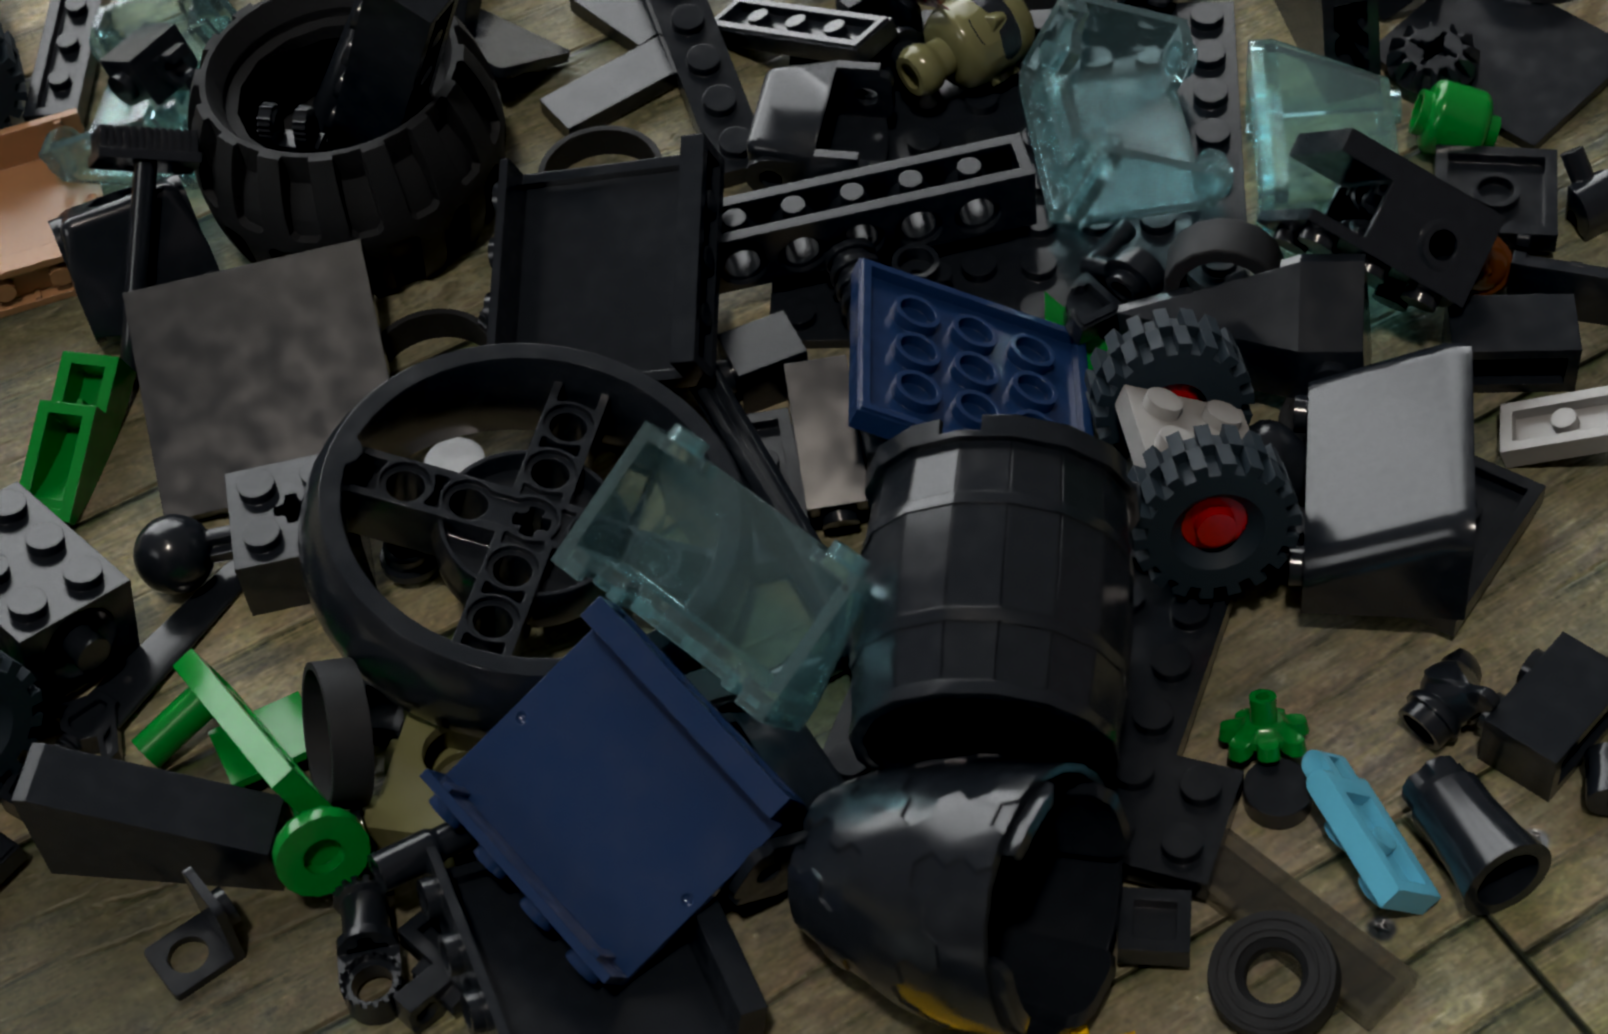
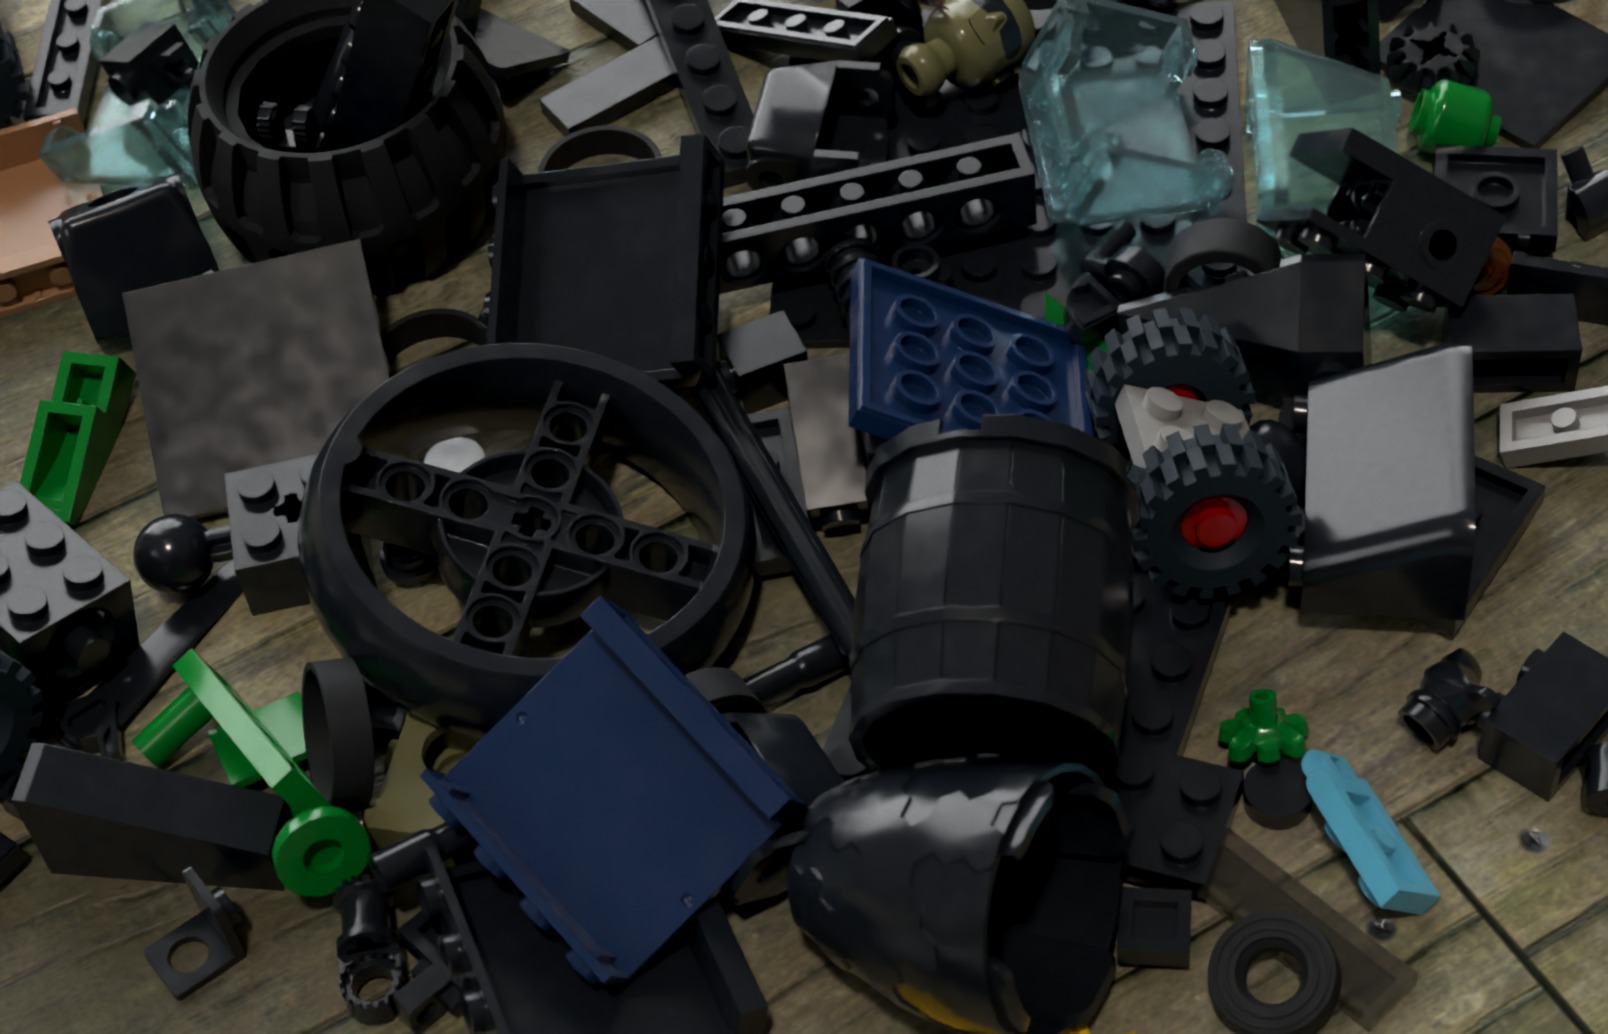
black piece [88,124,203,379] -> none
clear light blue windscreen [550,421,874,732] -> none
black plant [1401,755,1552,916] -> none

